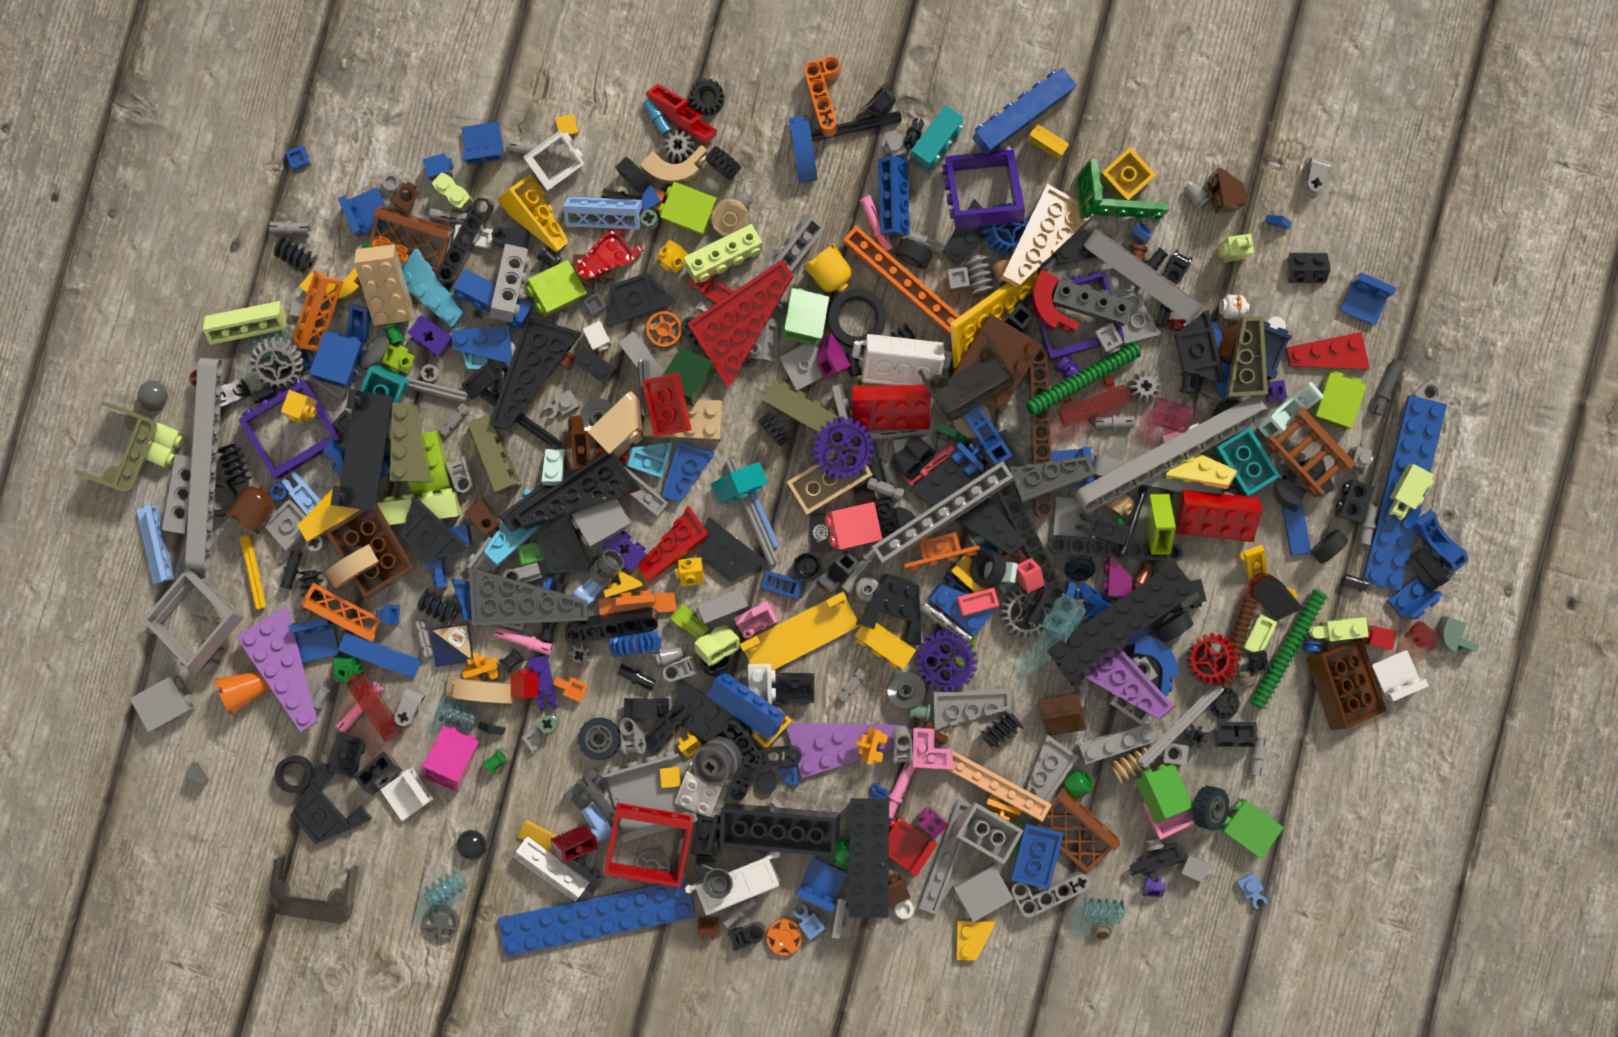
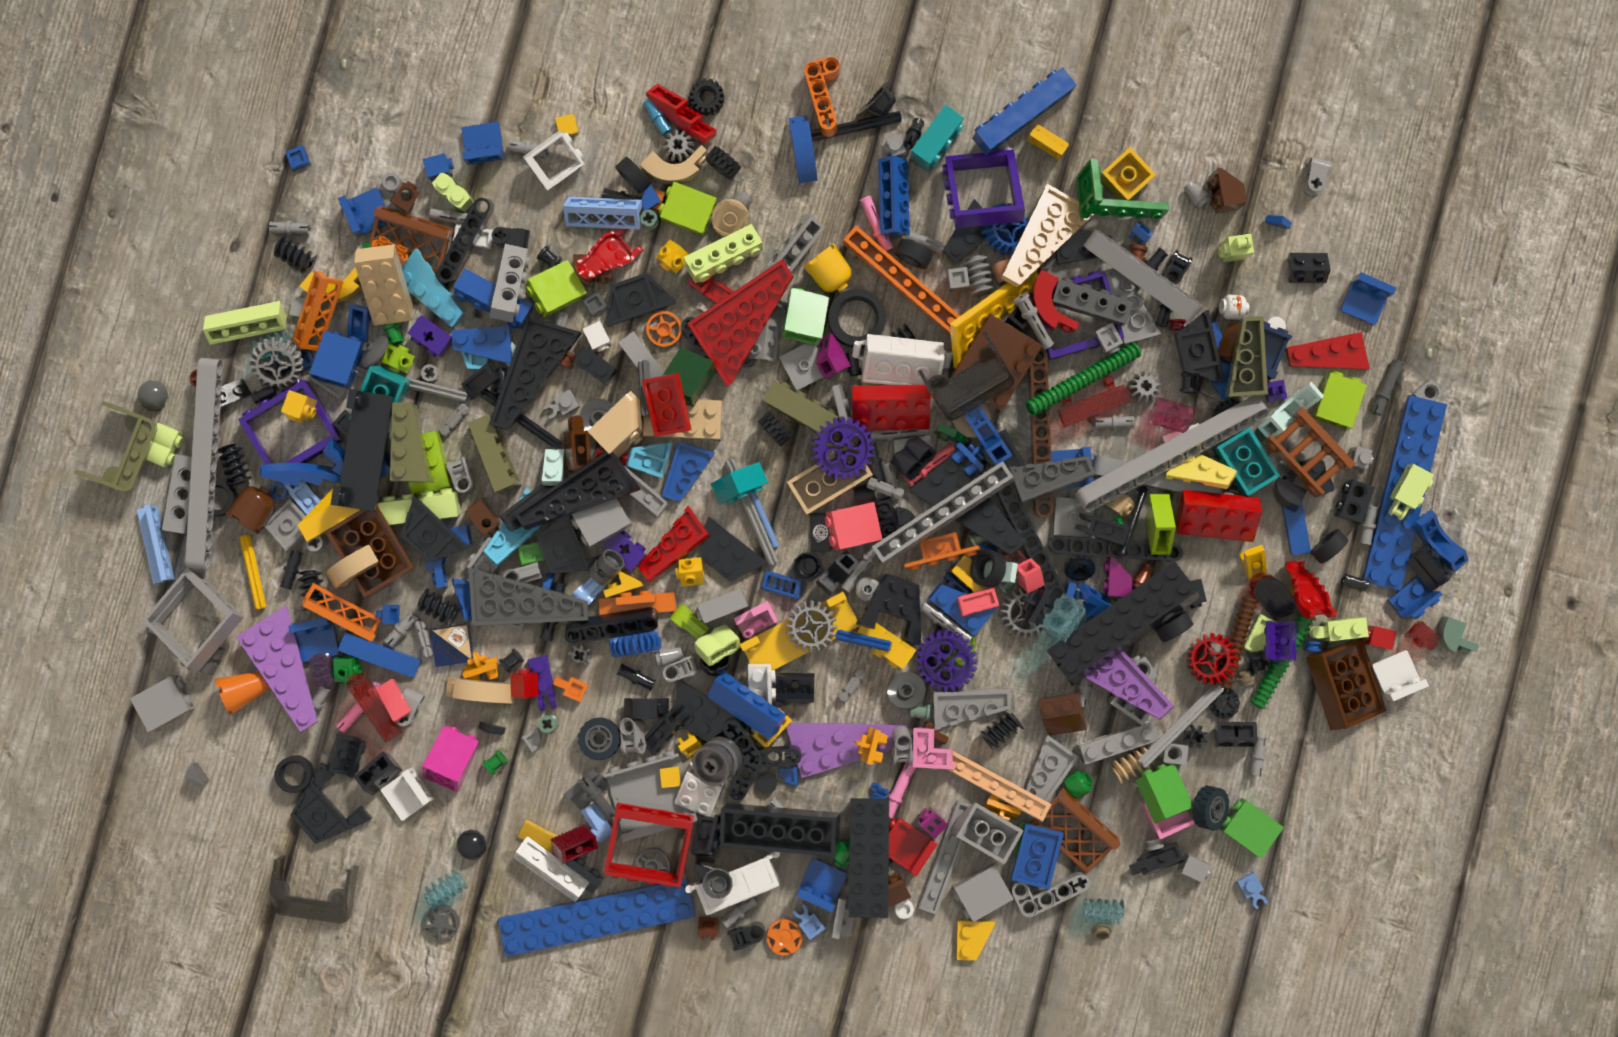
clear light blue piece [435,697,479,731] -> none
bright pink pin [494,625,553,656] -> none
yellow wedge [497,173,568,252] -> none
dark purple wheel [1054,355,1080,380] -> none
blue arch [1131,635,1178,696] -> none
dark purple tile [1142,875,1166,898] -> none
none -> blue slope [259,463,341,487]
none -> clear purple gear [309,653,334,686]
none -> coral tile [376,679,412,722]
none -> light grey pin [384,611,419,648]
none -> light grey gear [785,601,837,653]
none -> blue axle [835,630,892,651]
none -> light grey pin [1013,292,1054,349]
none -> dark purple bracket [1264,621,1296,662]
none -> red animal [1284,561,1337,619]

